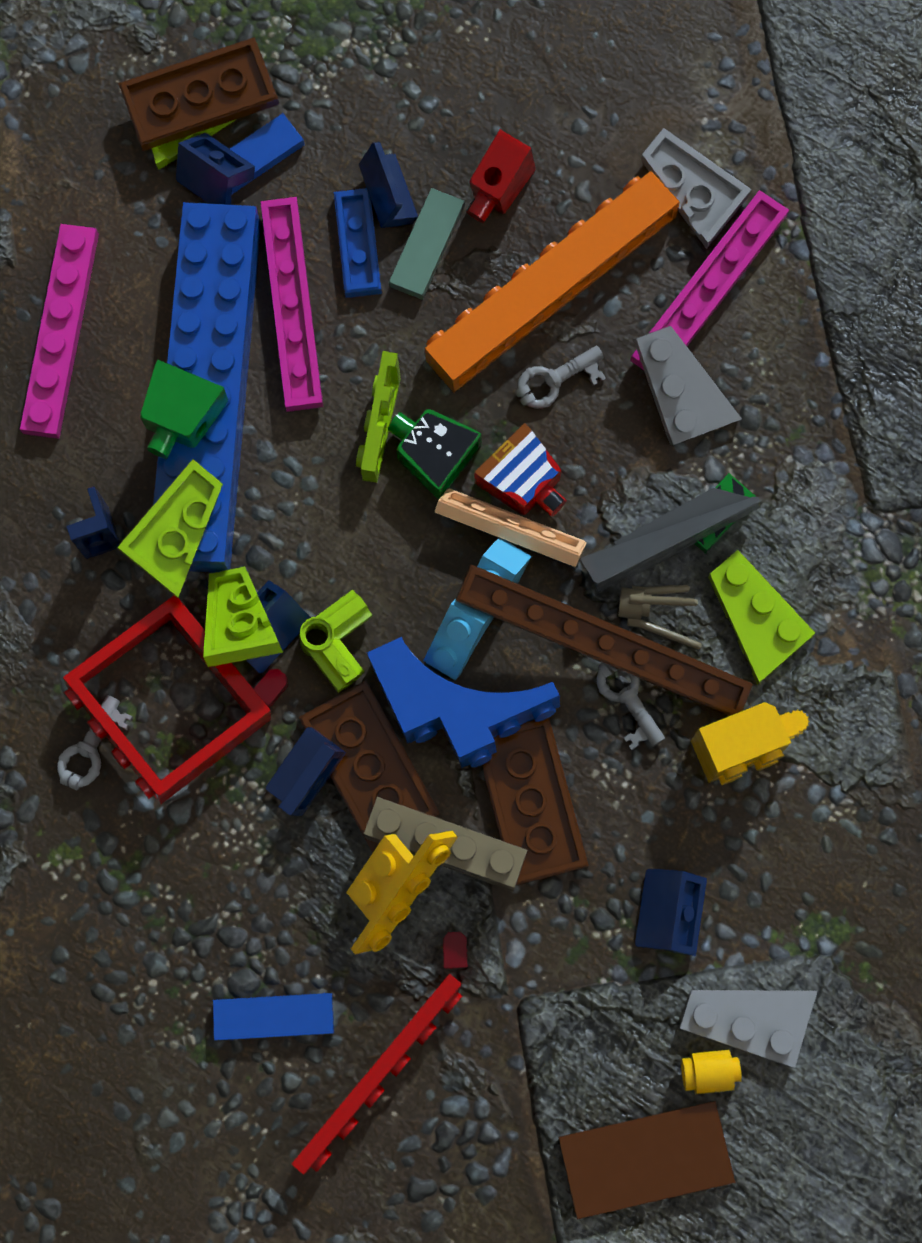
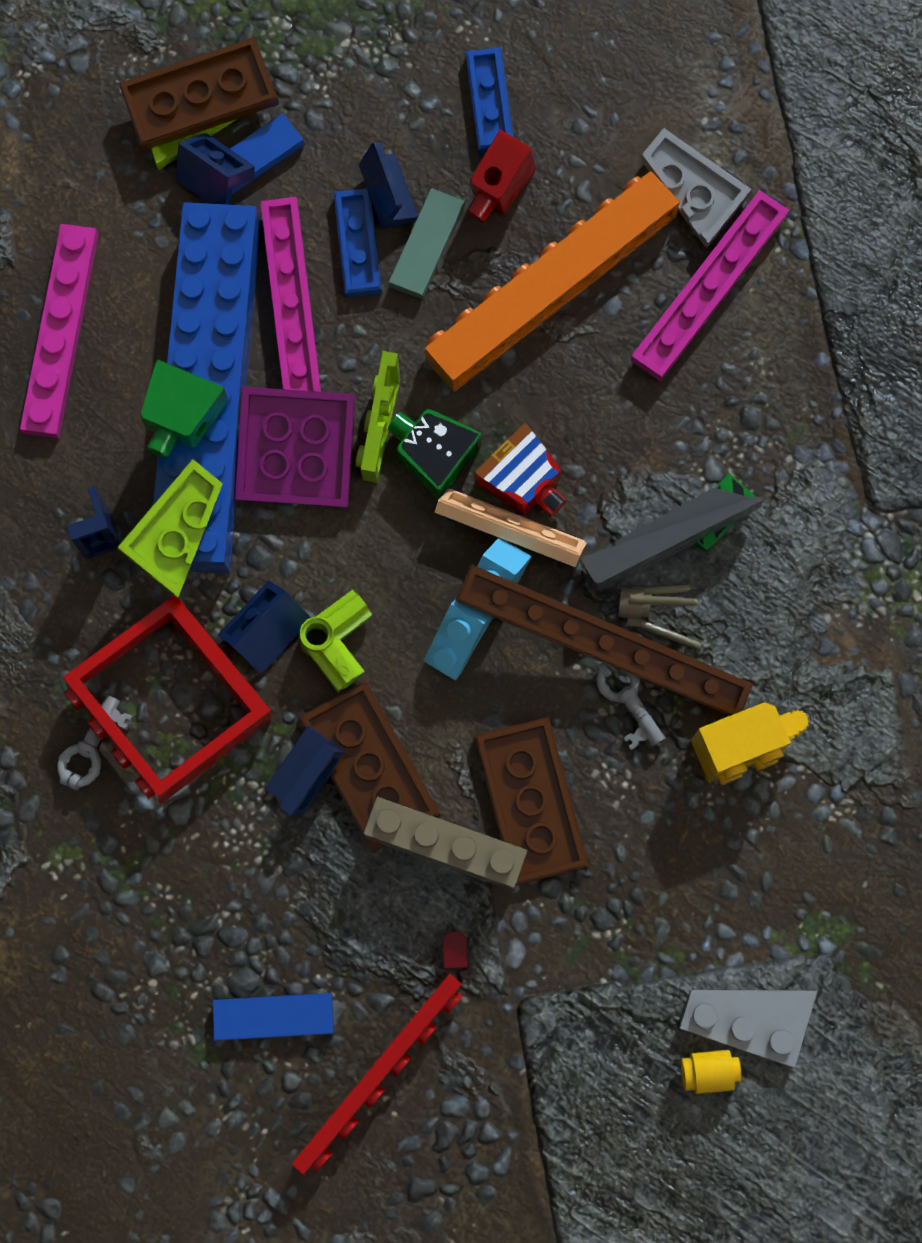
lime wing [203,566,283,667] -> none
dark red piece [254,669,288,708] -> none
yellow bracket [346,831,458,954] -> none
blue arch [367,637,560,768] -> none
light grey piece [515,345,606,409] -> none
reddish brown tile [558,1101,735,1219] -> none
light grey wing [633,326,742,445] -> none
dark blue panel [635,869,707,956] -> none
lime wing [708,550,815,685] -> none
none -> magenta plate [235,387,356,507]
none -> blue tile [465,47,513,155]

